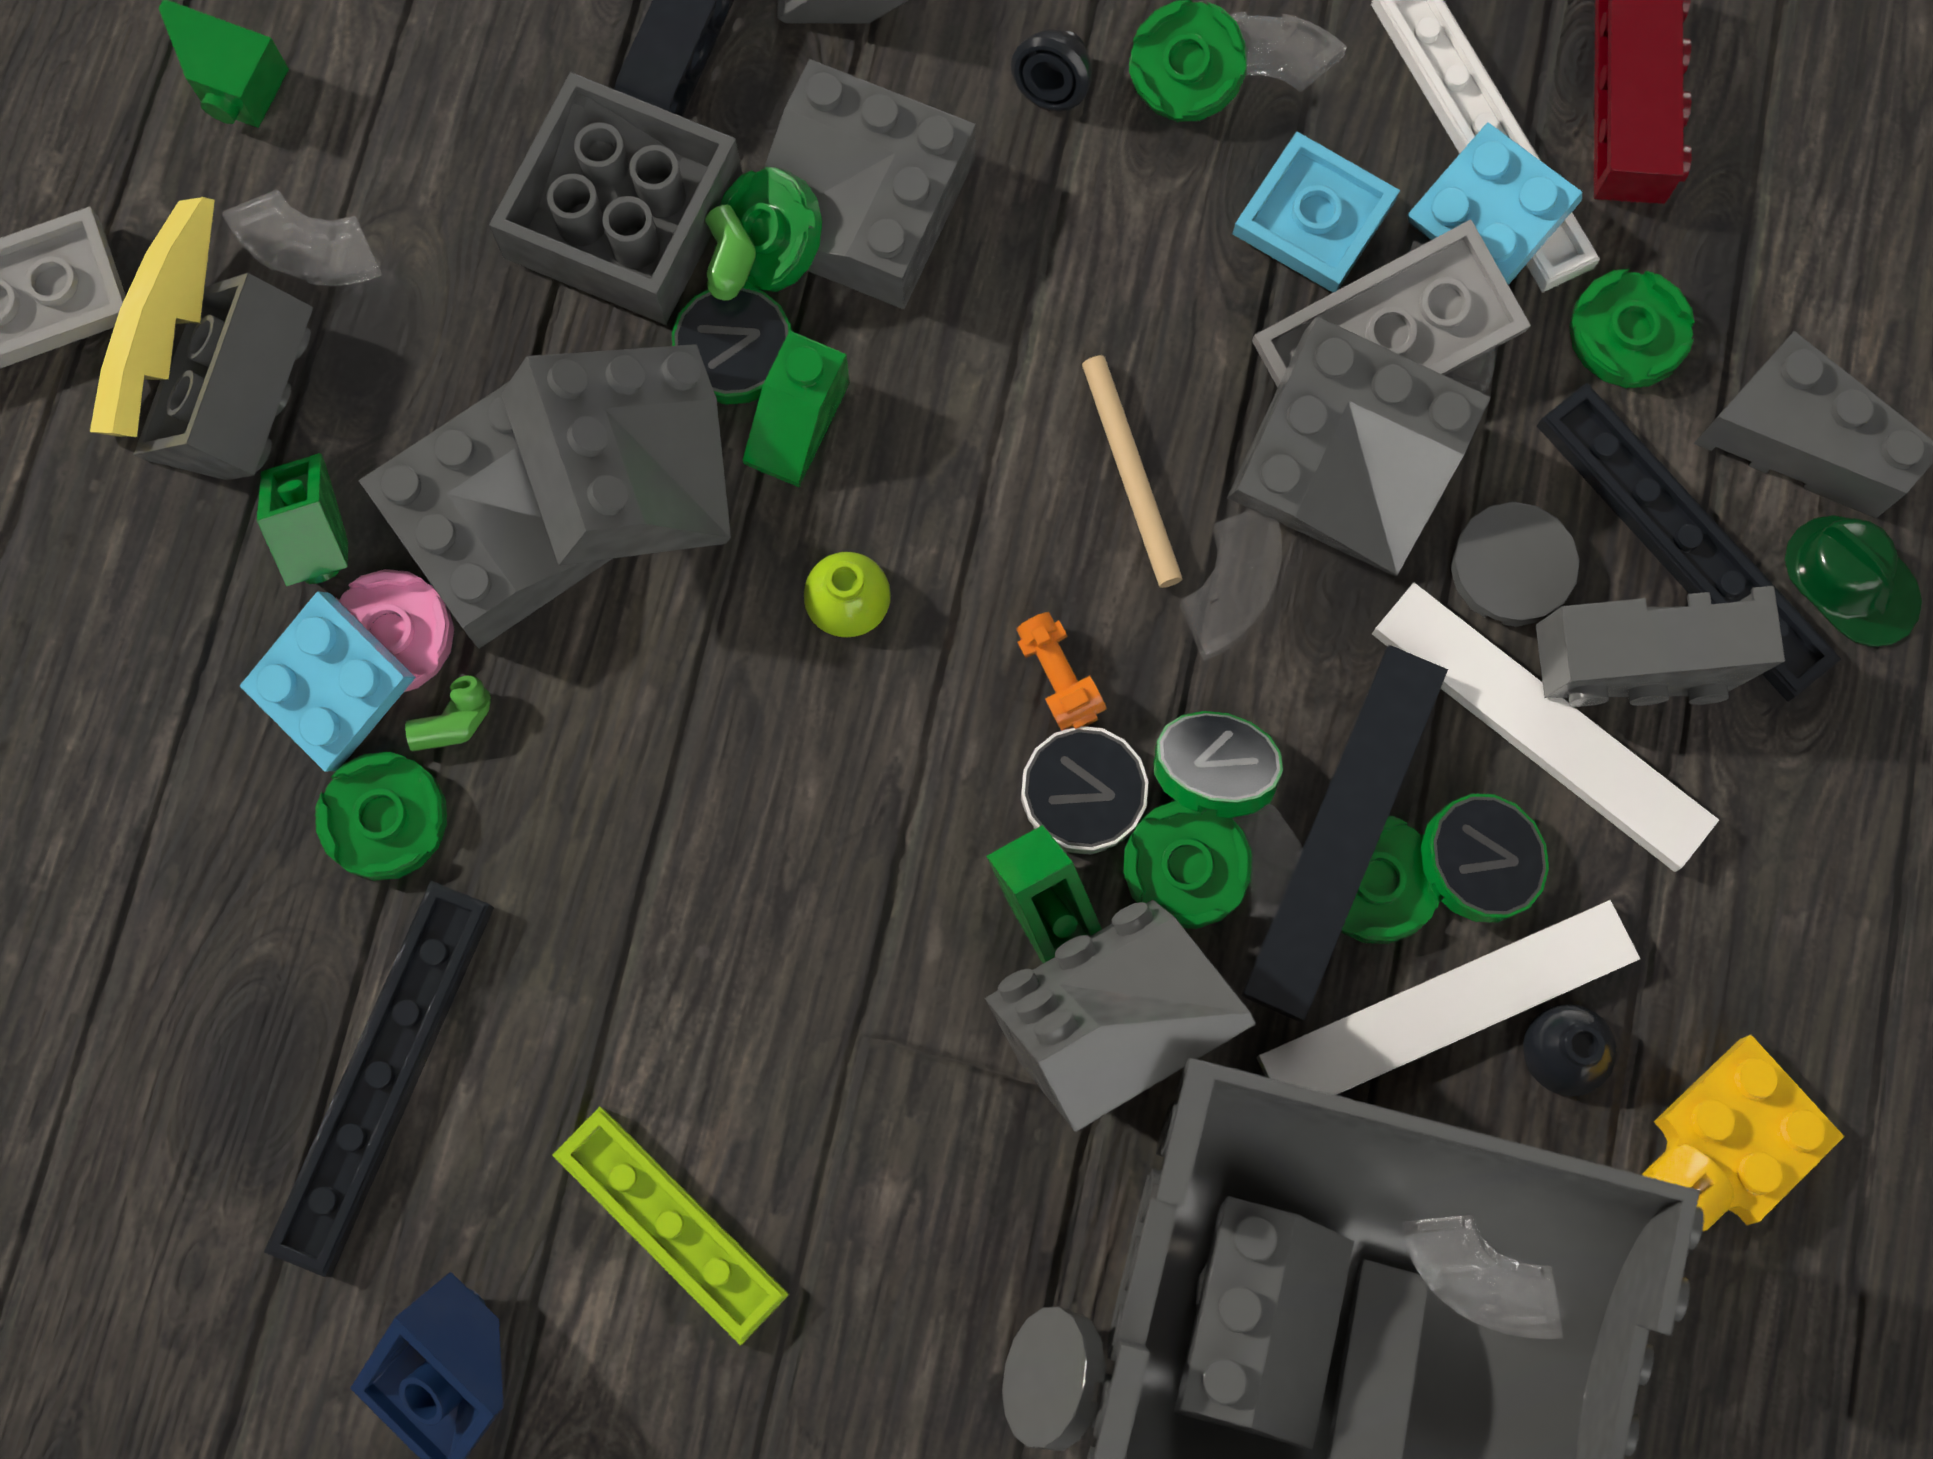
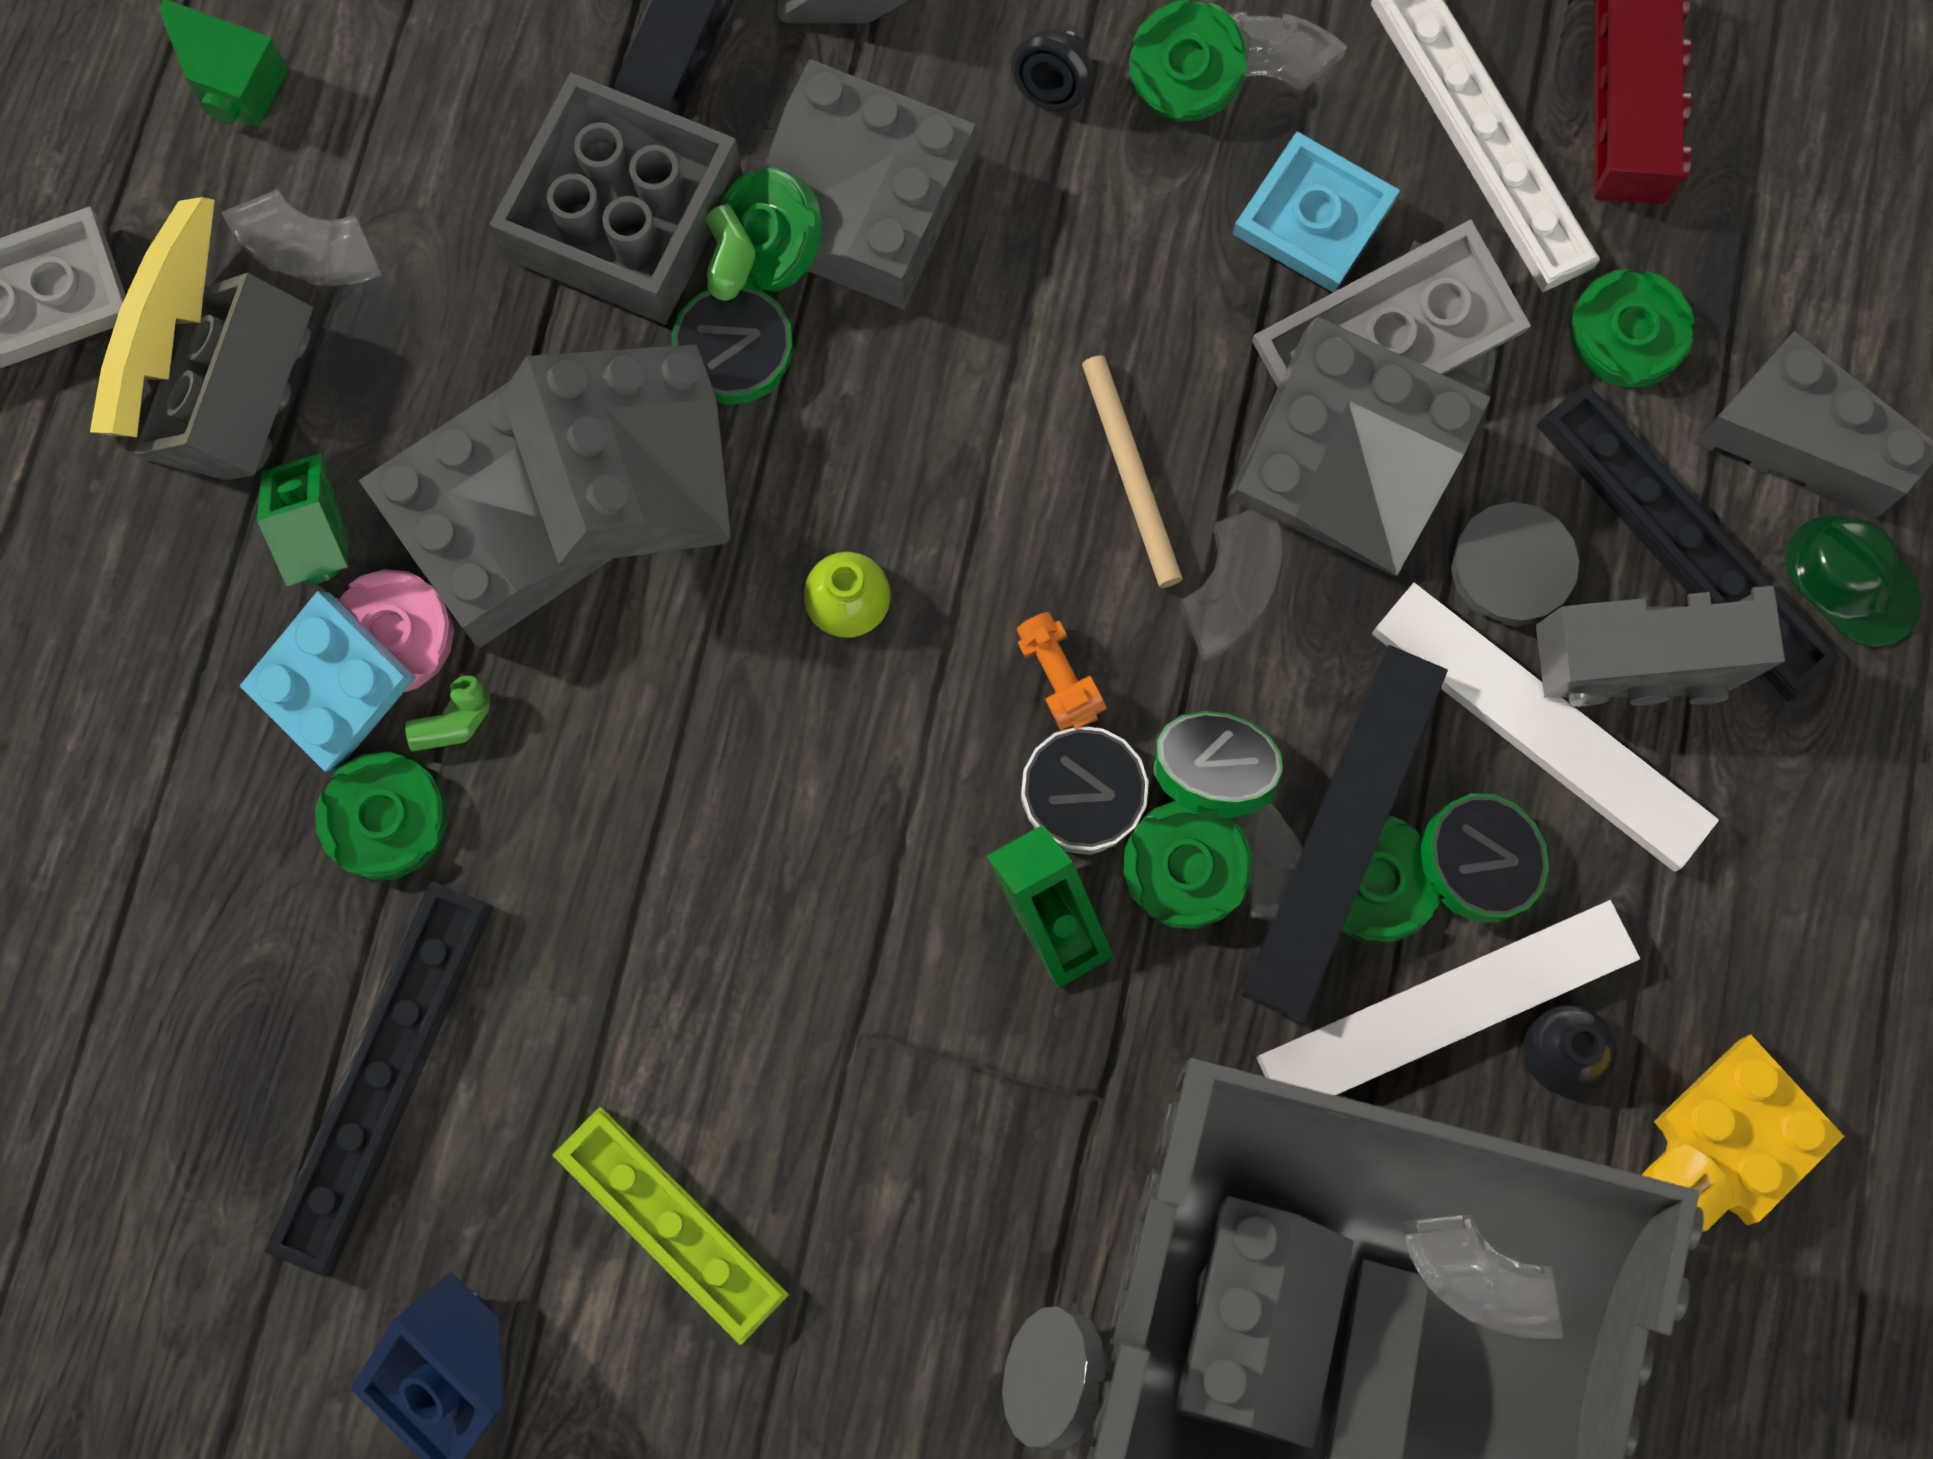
green slope [743,331,850,487] -> none
dark grey slope [985,900,1256,1132] -> none
medium azure plate [1407,122,1583,285] -> none

